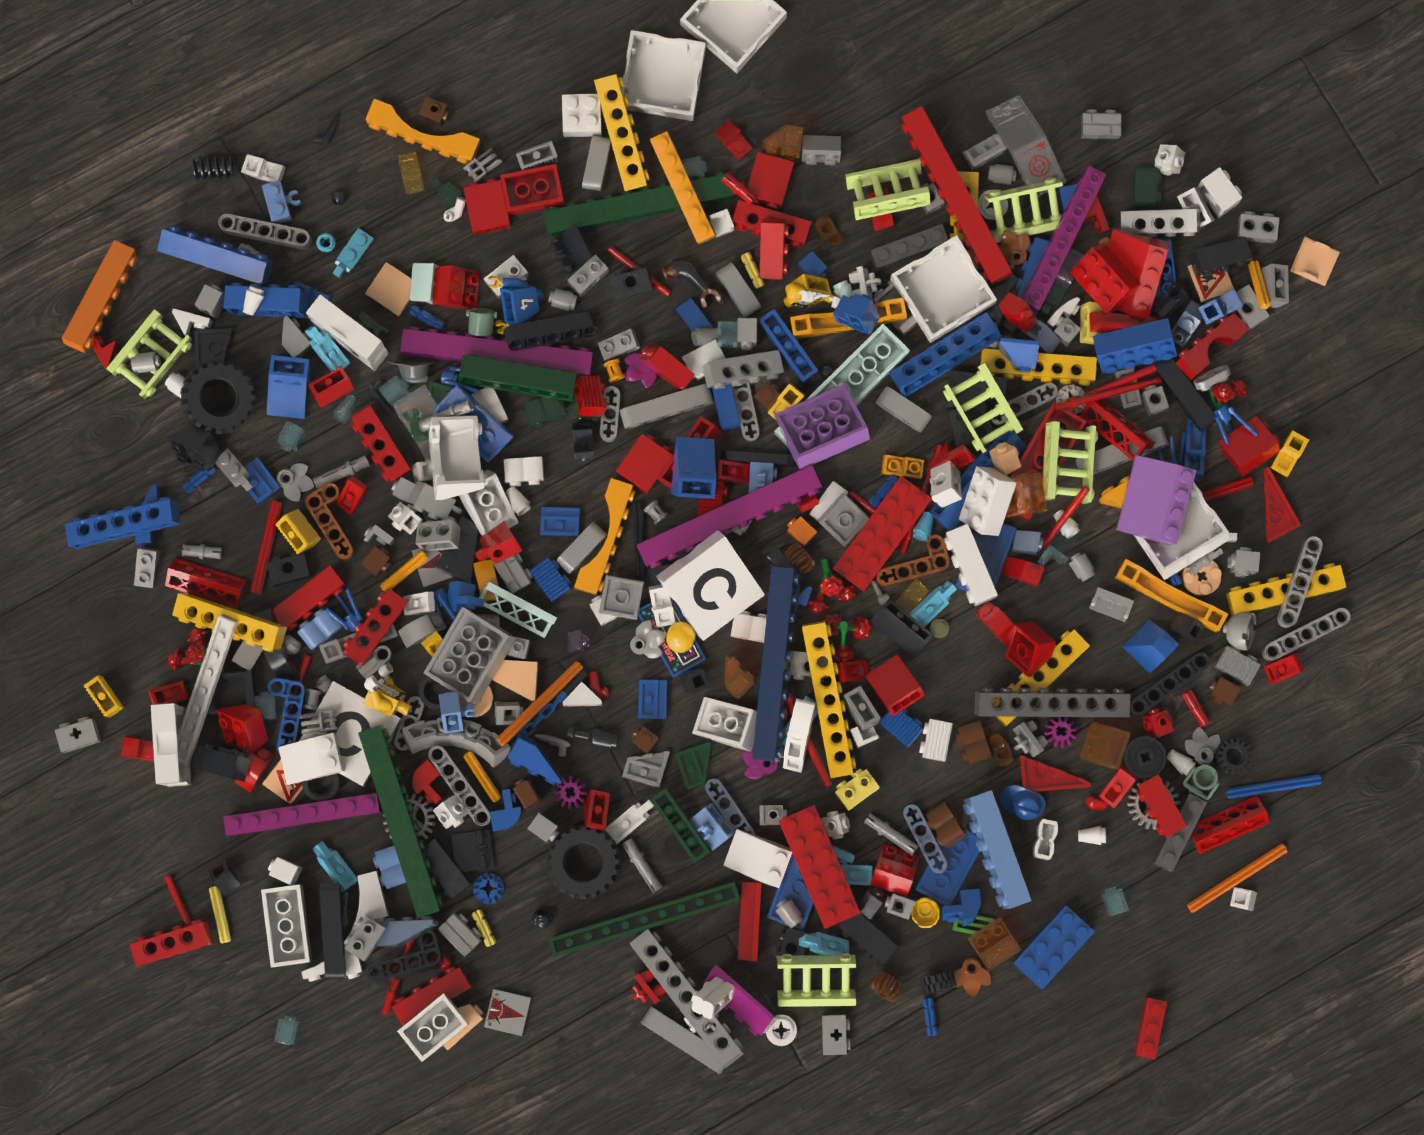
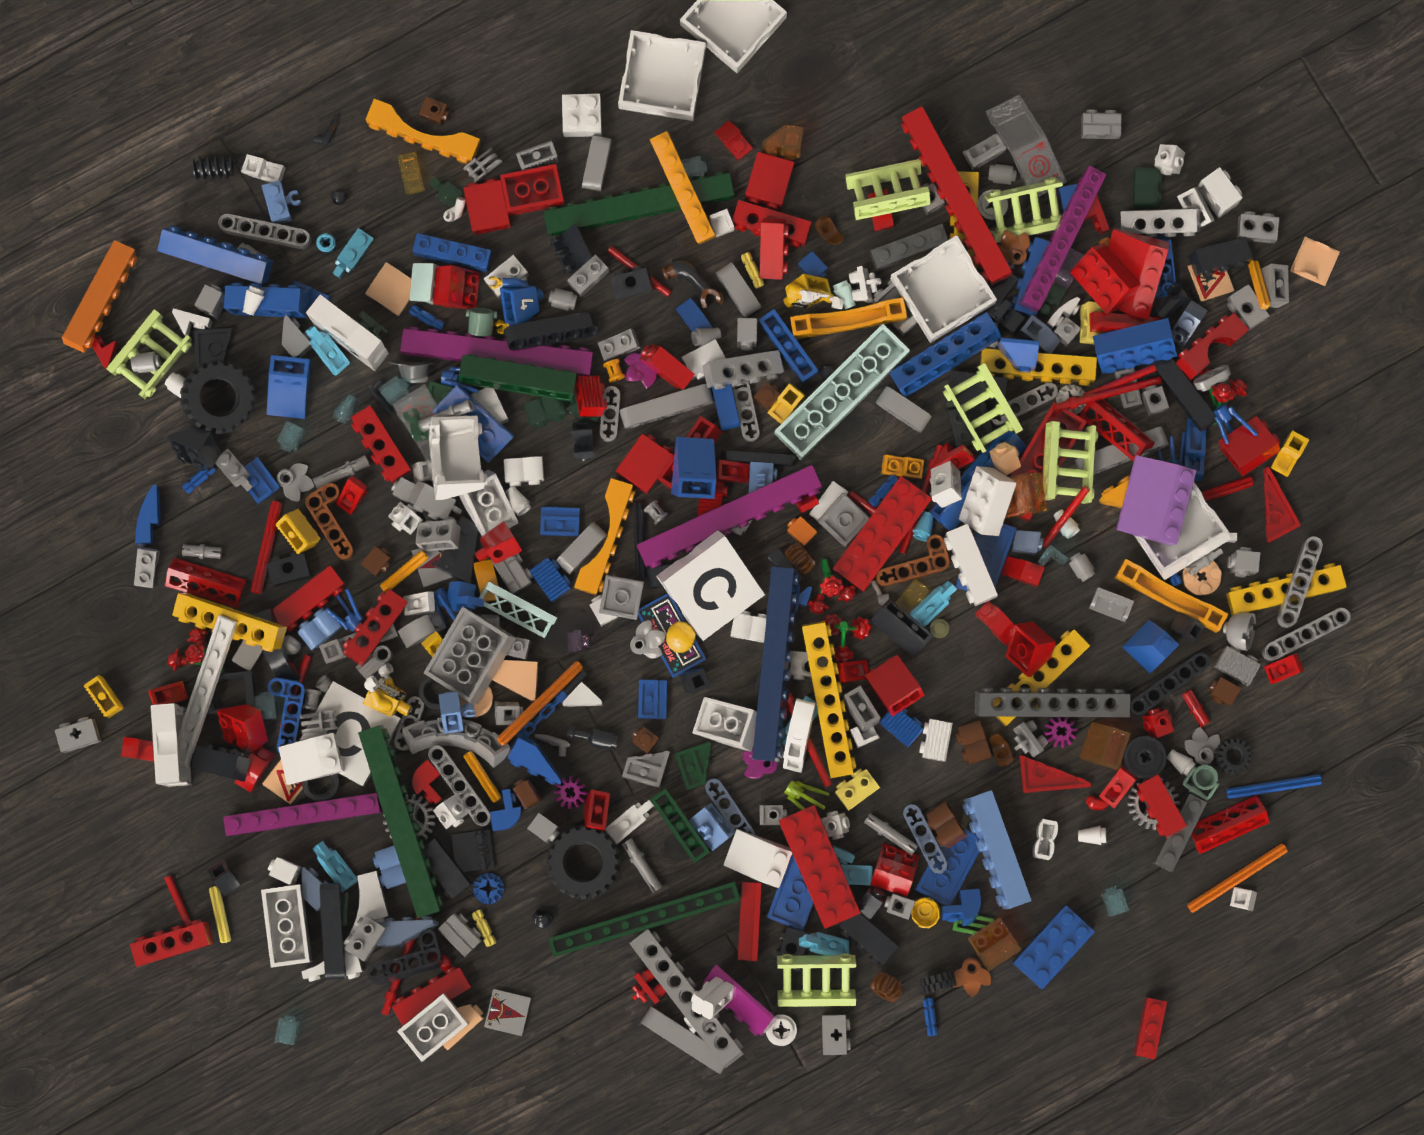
blue brick [65,497,181,549] -> none
red brick [309,366,354,408] -> none
light grey bracket [364,525,395,546] -> none
red arm [588,672,609,699] -> none
yellow brick [594,74,650,191] -> none
white slope [649,584,675,628] -> none
clear light blue brick [718,322,737,347] -> none
red pin [721,172,758,205] -> none
clear orange slope [725,656,755,701] -> none
medium lavender slope [774,384,870,470] -> none
light grey brick [776,898,803,928] -> none
light grey slope [802,135,841,166] -> none
blue brick [833,293,880,335] -> none
red brick [999,292,1037,332] -> none
blue piece [1000,785,1046,820] -> none
brick [1198,289,1243,324] -> none
none -> sand blue slope [301,867,329,911]
none -> blue brick [412,233,492,273]
none -> lime plant [784,780,829,811]

